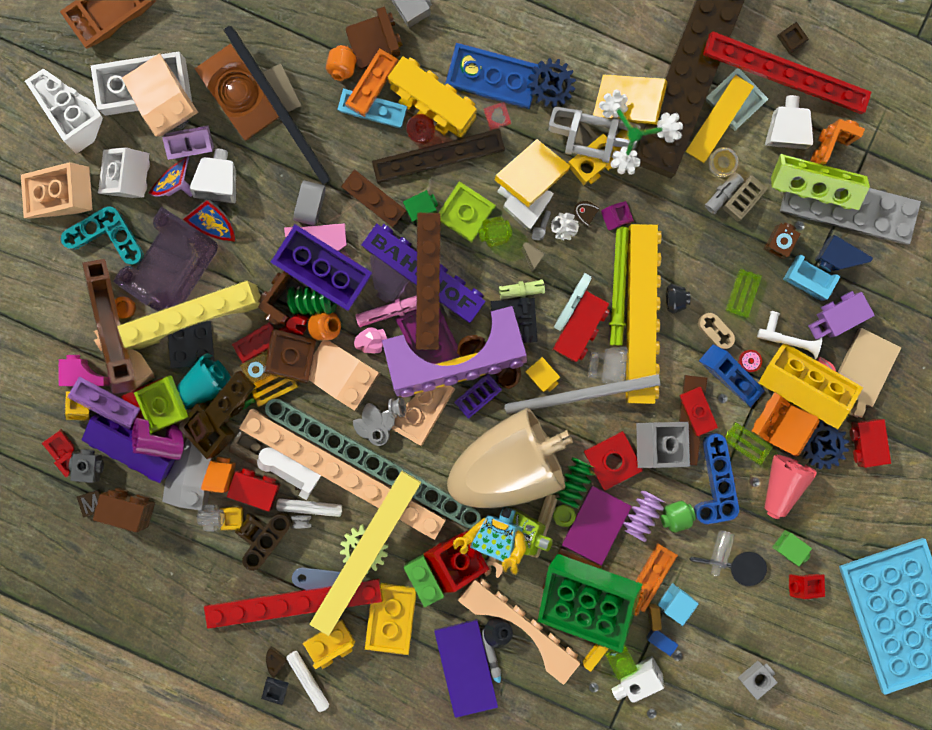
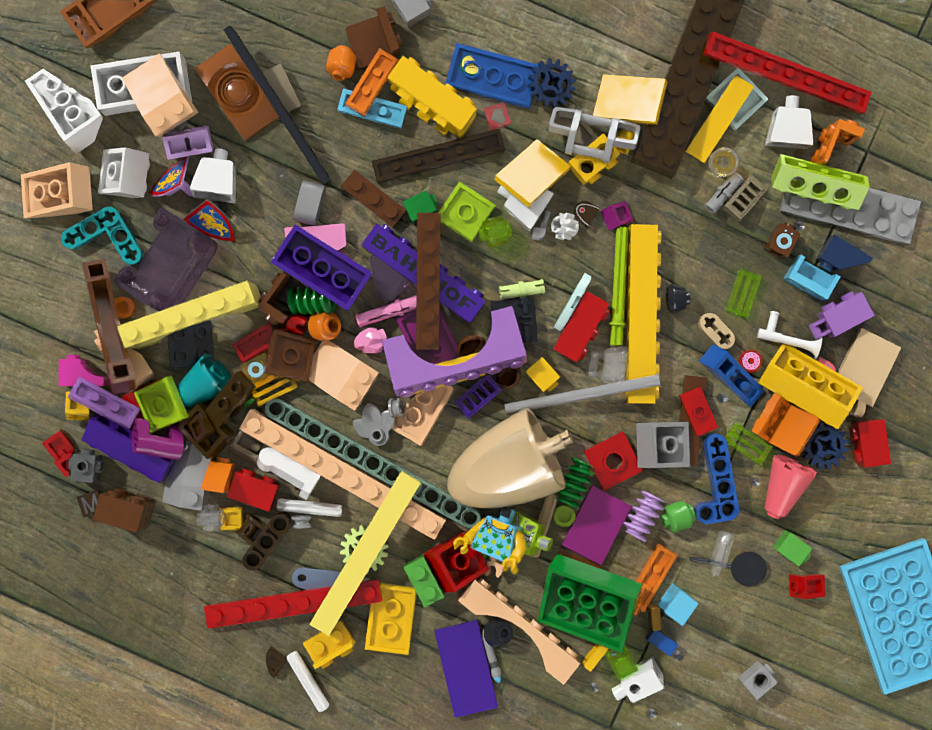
black tile [261,677,289,705] -> none
clear red head [406,114,435,145] -> none
dark tan slope [521,242,543,272] -> none
white plant [599,90,683,175] -> none
dark brown tile [777,22,809,54] -> none

